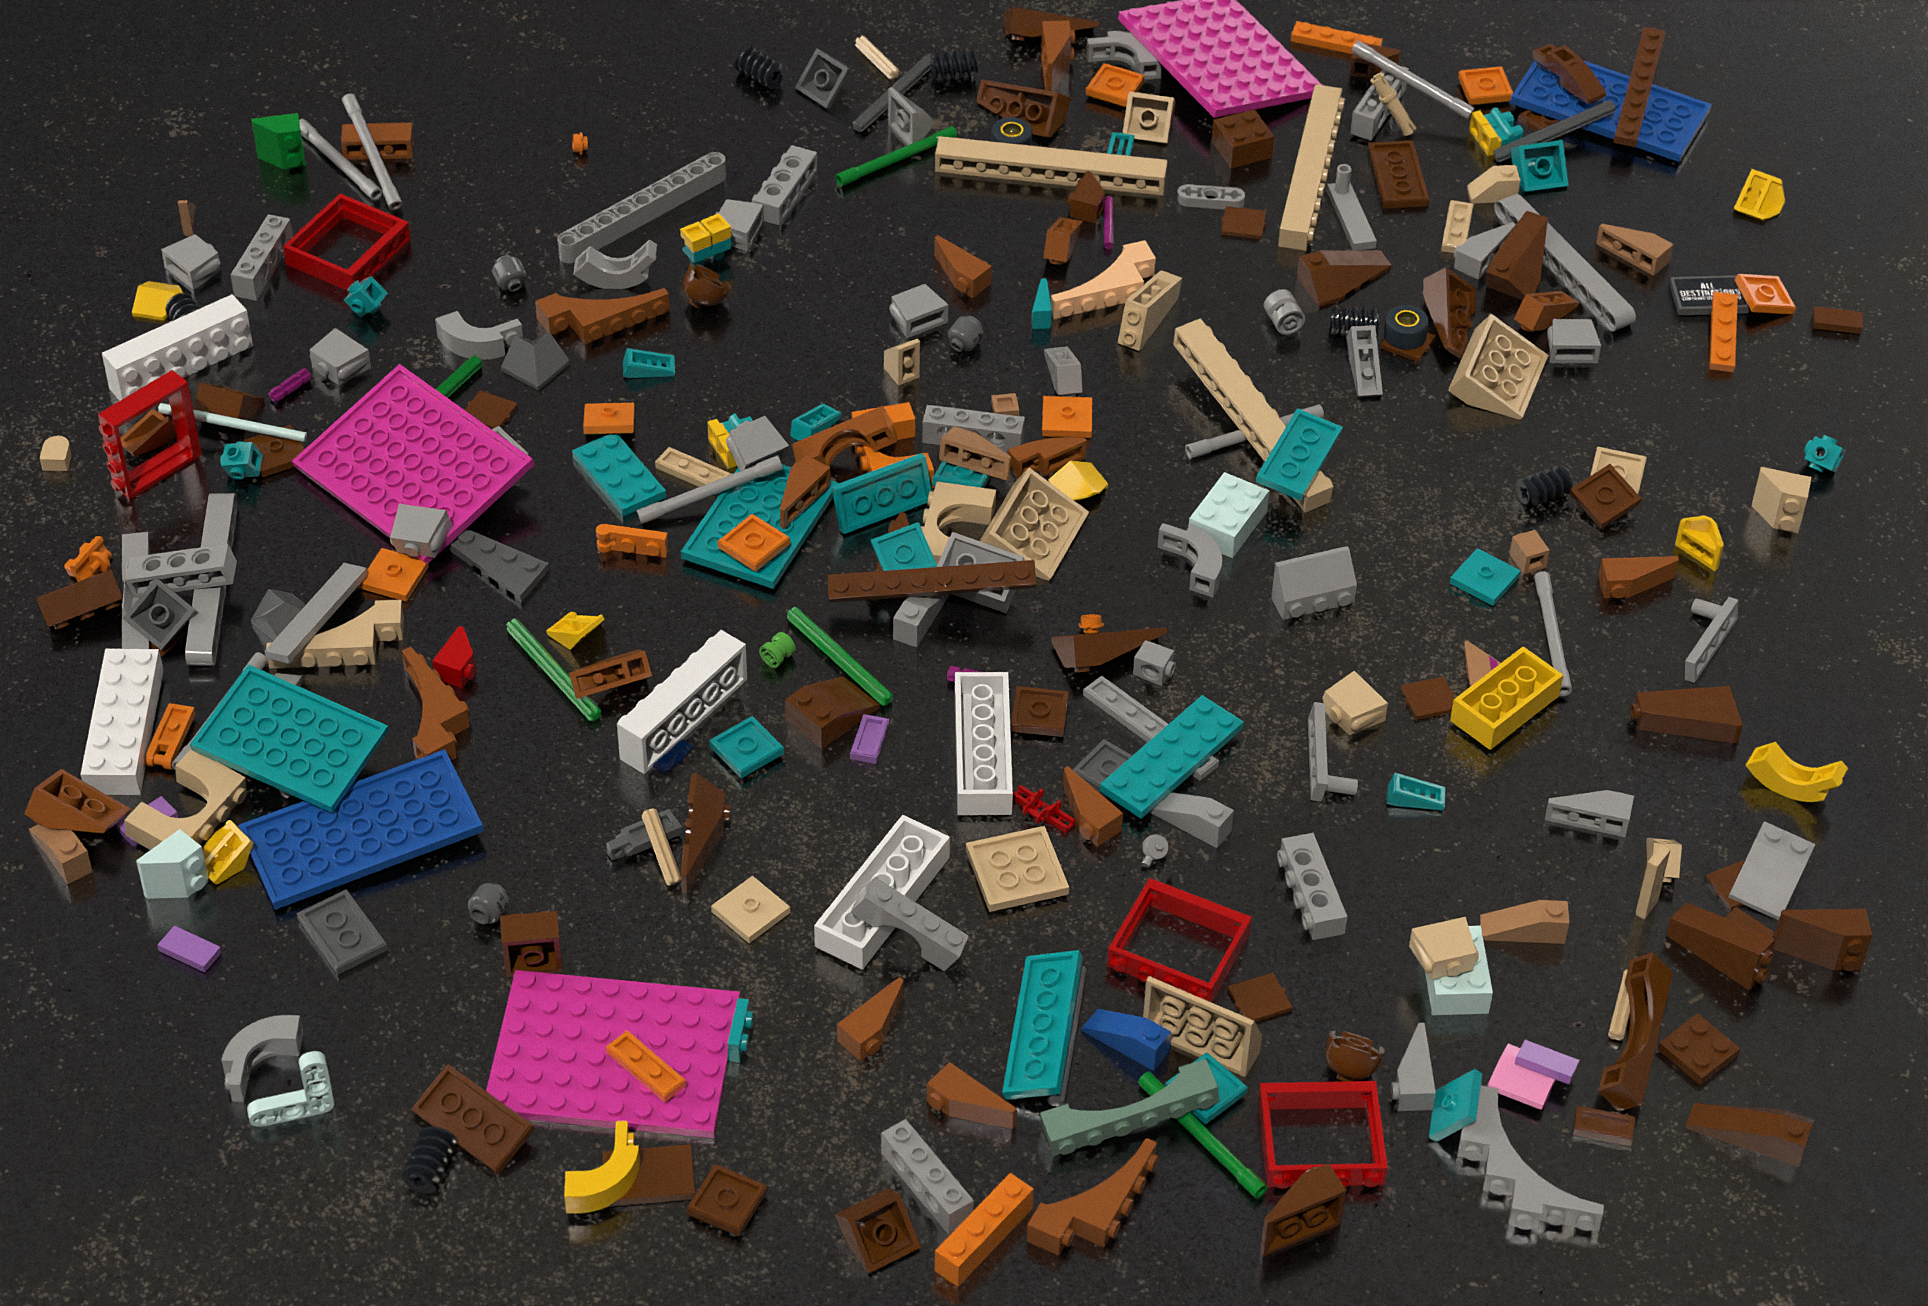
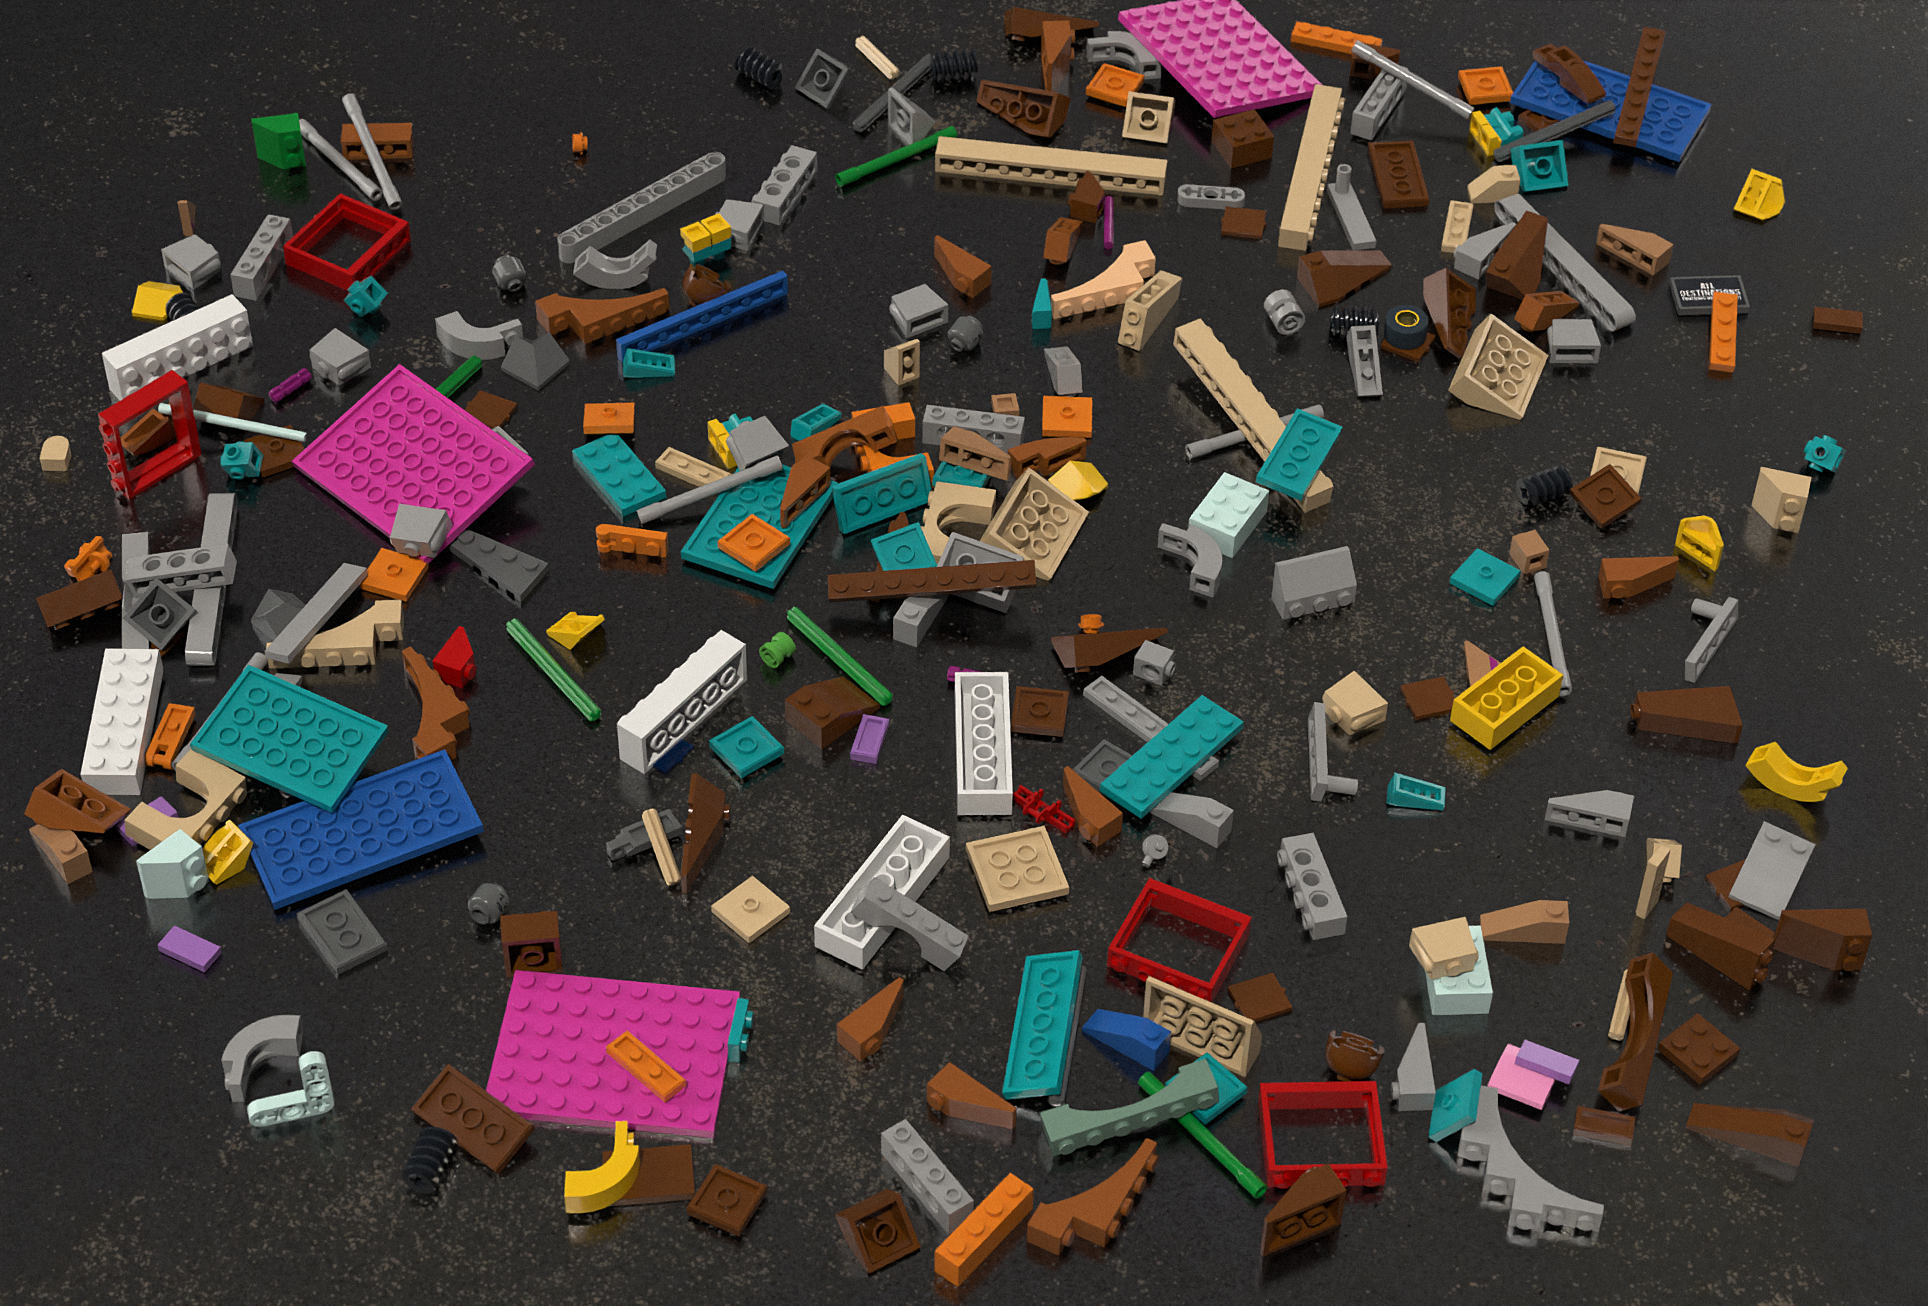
dark orange slope [569,649,652,699] -> none
black wheel [991,117,1032,146] -> none
teal tile [1107,132,1135,156] -> none
tan pin [1370,73,1416,136] -> none
orange plate [1735,274,1796,314] -> none
none -> blue plate [616,271,788,363]

